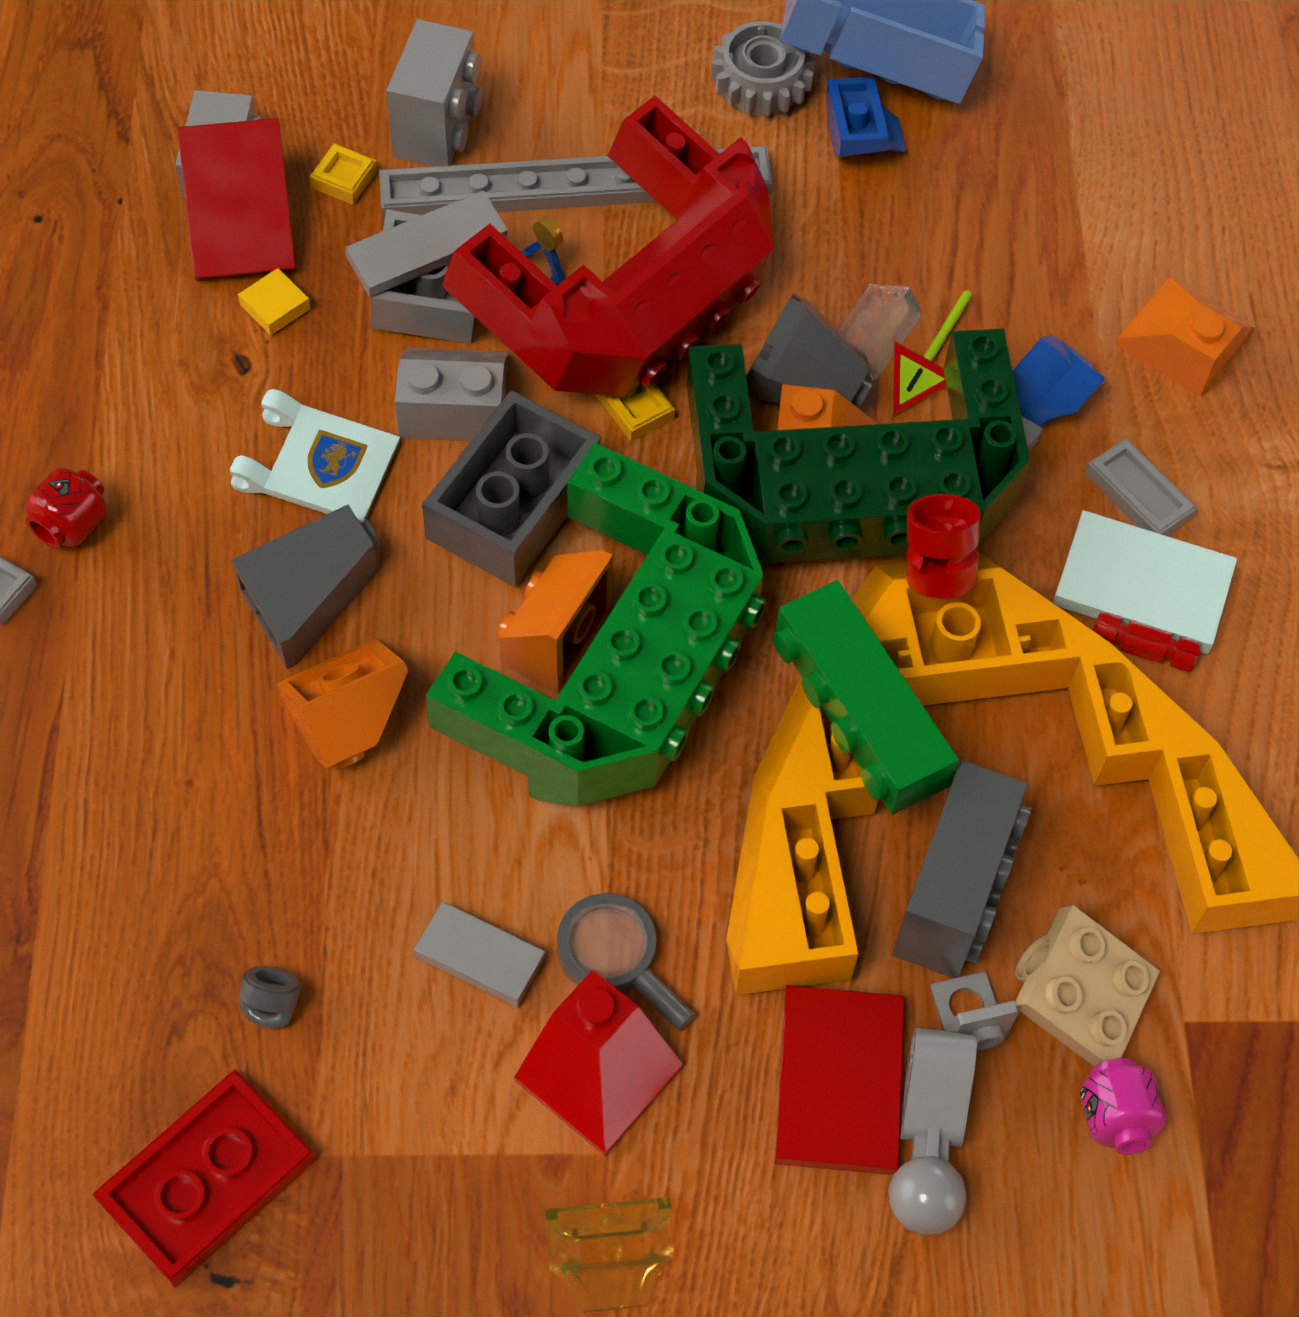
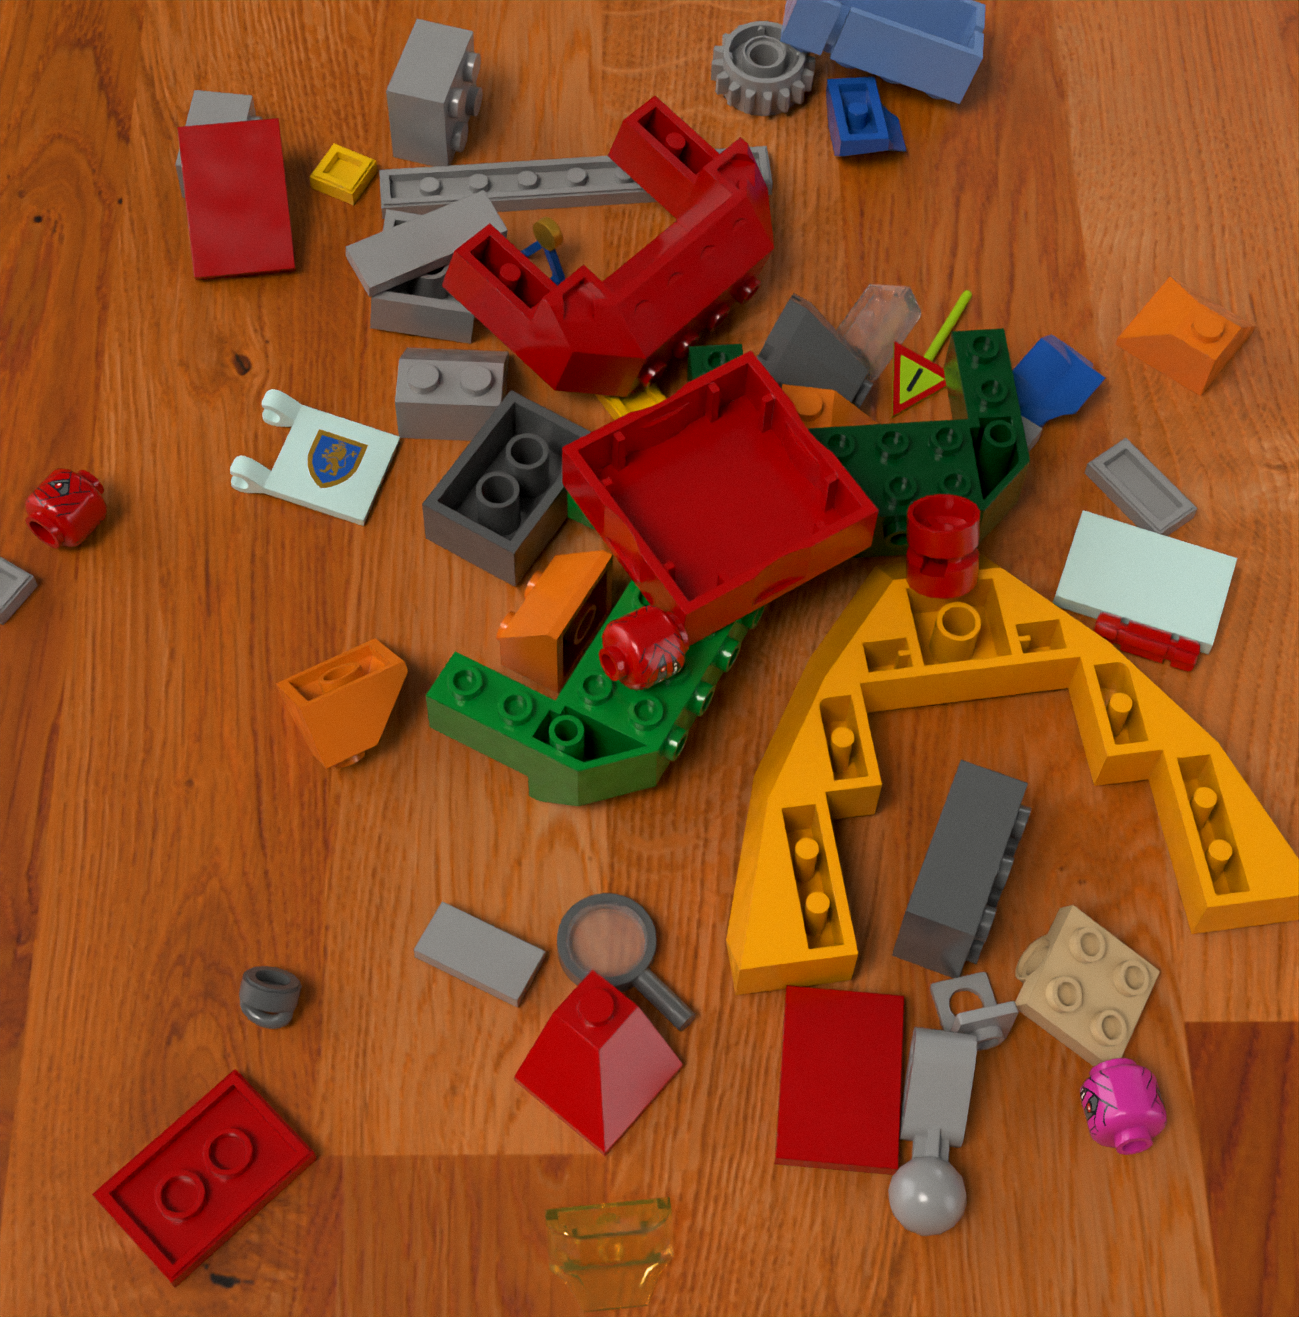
dark grey slope [231,504,380,669] -> none
yellow tile [238,268,311,336] -> none
green brick [773,580,959,815] -> none
none -> red tile [562,351,879,646]
none -> red head [599,605,689,691]

